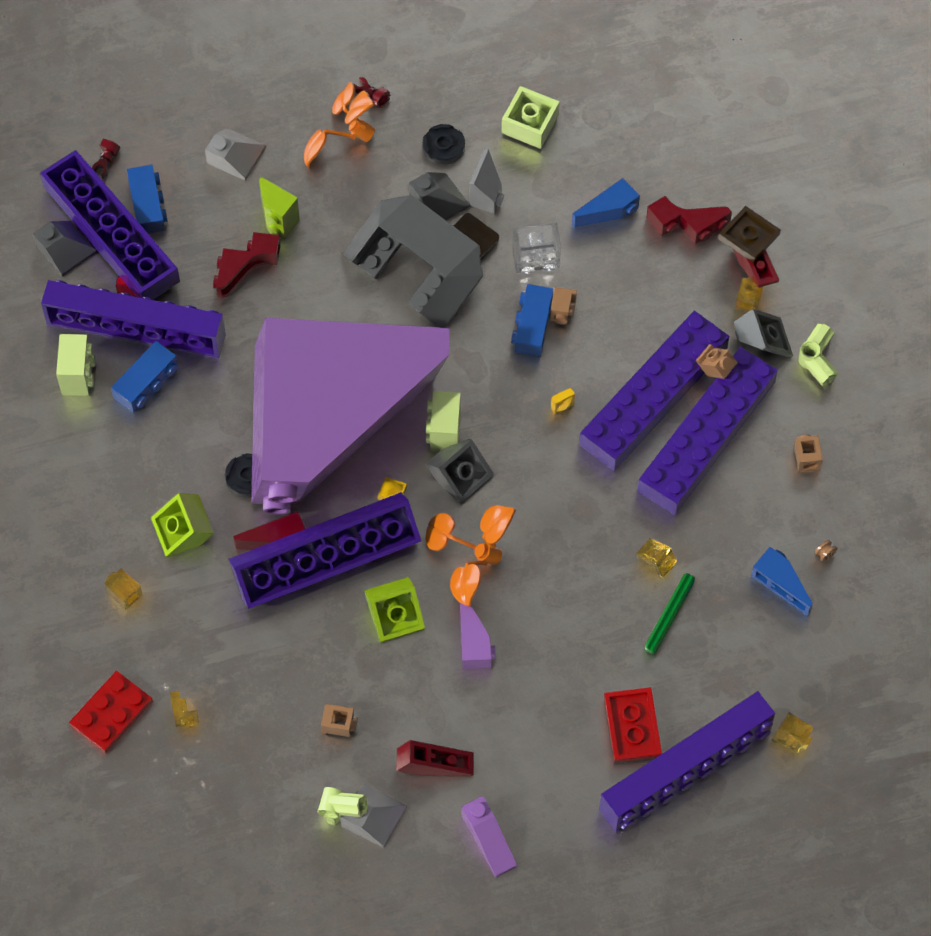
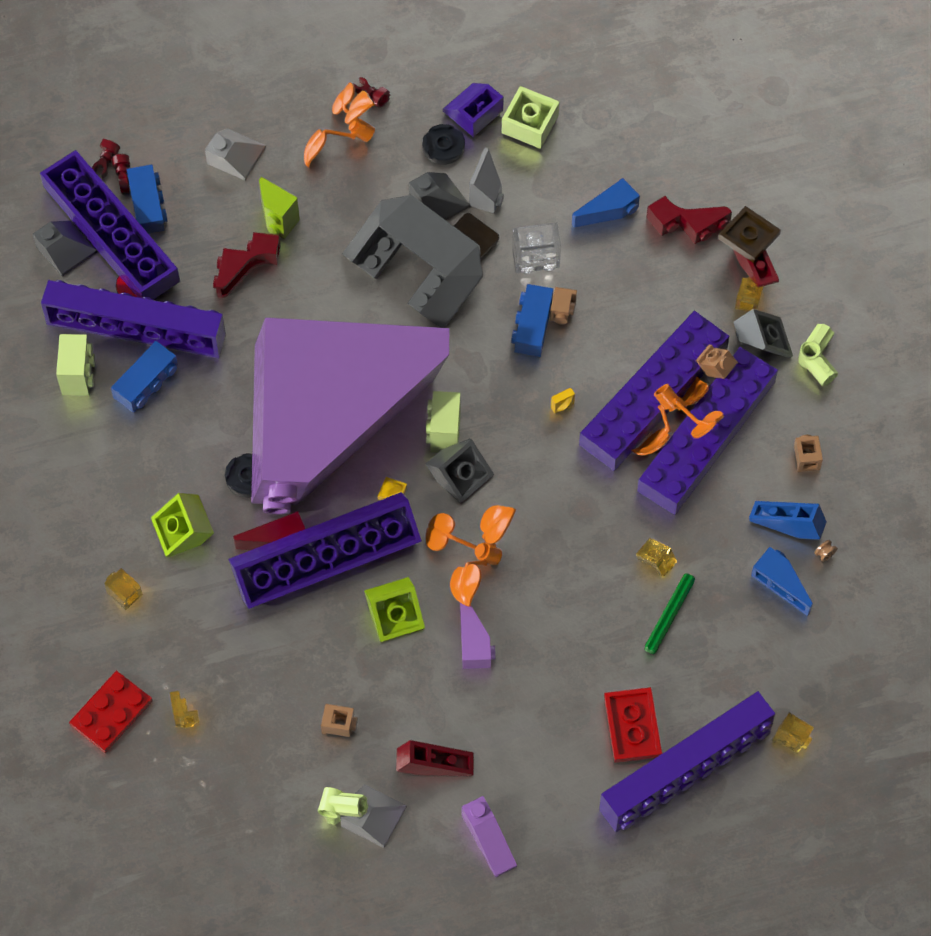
none -> dark red piece [112,154,130,193]
none -> dark purple slope [443,83,504,137]
none -> orange plant [632,377,724,455]
none -> blue slope [749,501,827,539]

